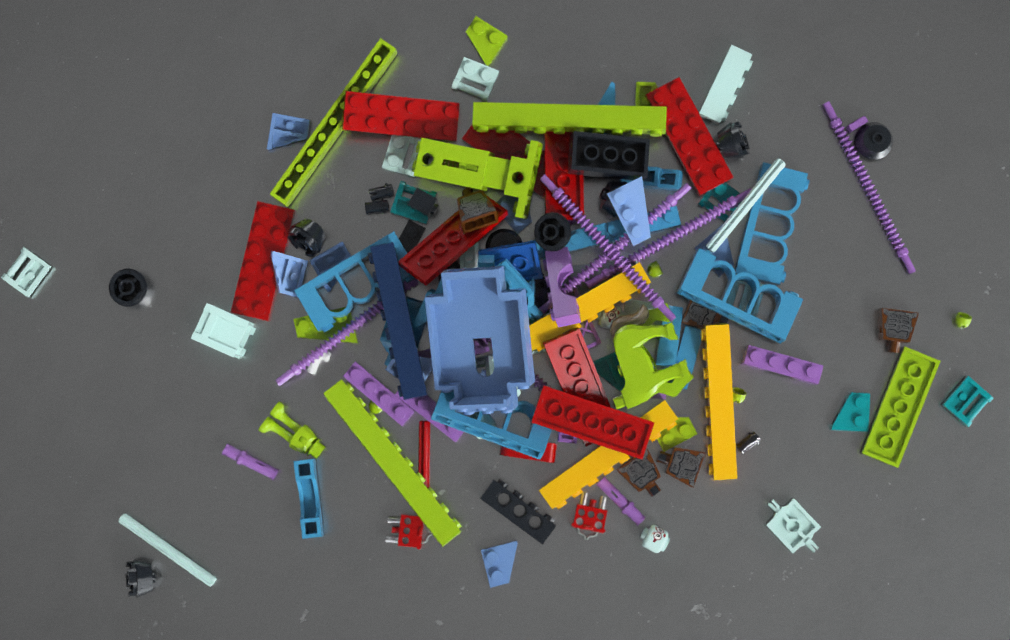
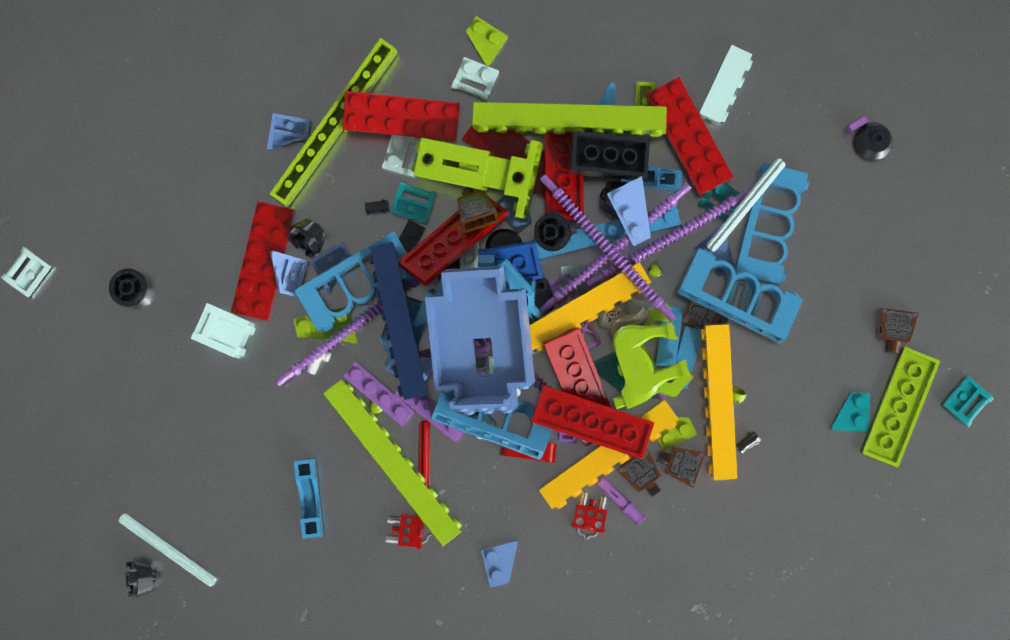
medium lavender pin [222,443,279,480] -> none
lime piece [258,401,325,459] -> none
black pin [369,183,394,201] -> none
black brick [408,188,439,218] -> none
black brick [480,479,556,545] -> none
medium lavender arch [543,247,581,328] -> none
light aqua head [640,525,670,553] -> none
black cone [717,121,750,158] -> none
medium lavender arch [741,345,823,385] -> none
light aqua plate [766,498,821,553] -> none
medium lavender hose [823,101,916,274] -> none
lime hinge [955,312,972,328] -> none

